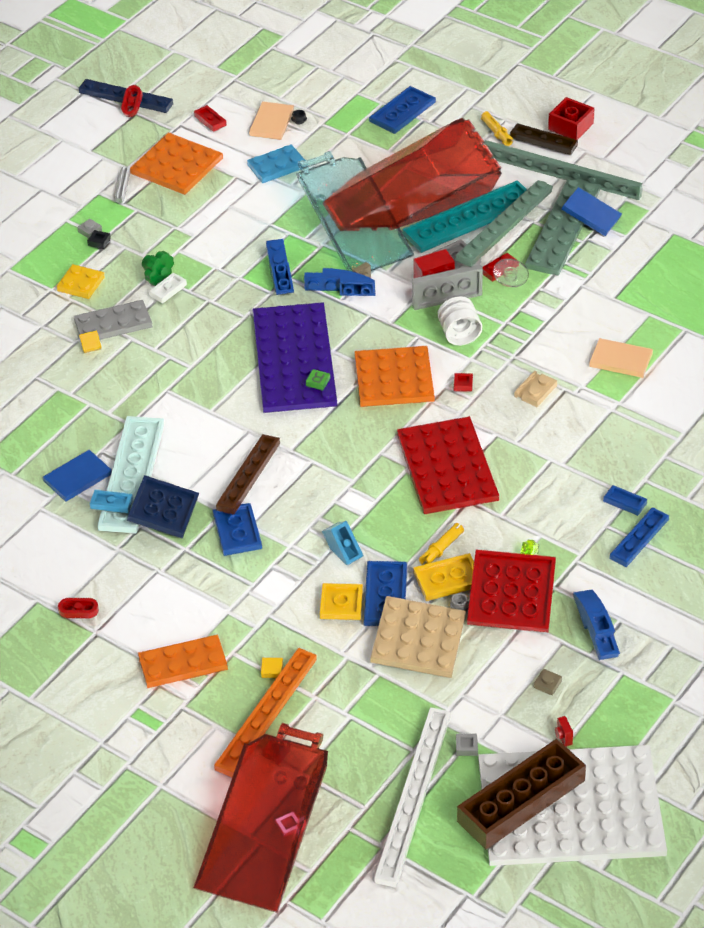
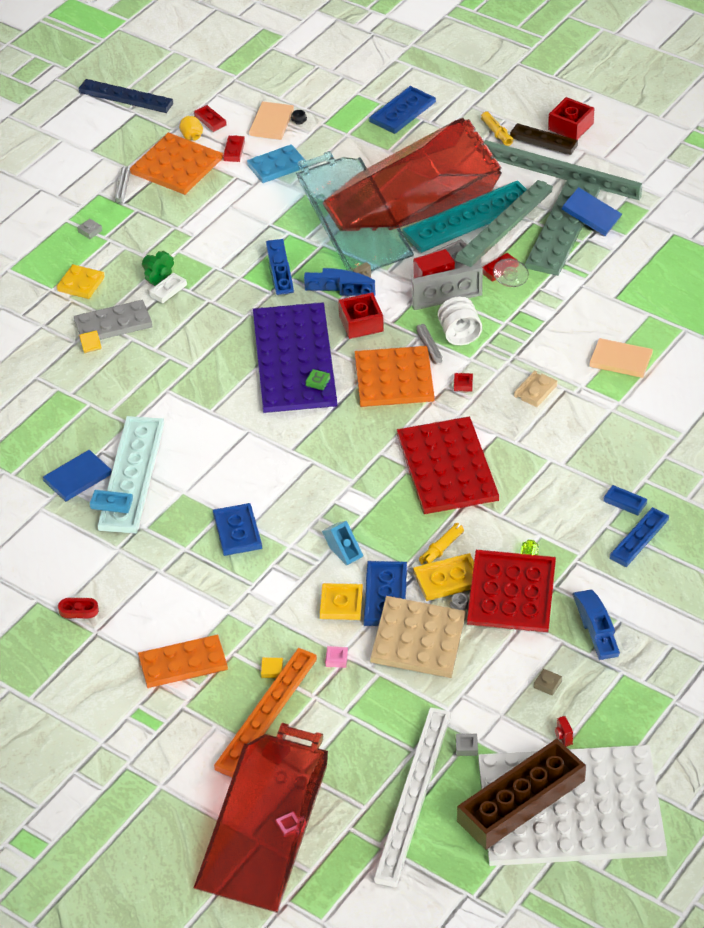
black plate [87,230,111,249] -> none
red plate [121,85,143,117] -> none
dark blue plate [127,475,199,539] -> none
reddish brown plate [216,434,280,514] -> none
none -> yellow head [179,116,203,141]
none -> red plate [223,135,245,162]
none -> bright pink tile [325,646,348,668]
none -> red brick [338,292,384,339]
none -> light grey axle [416,324,443,364]

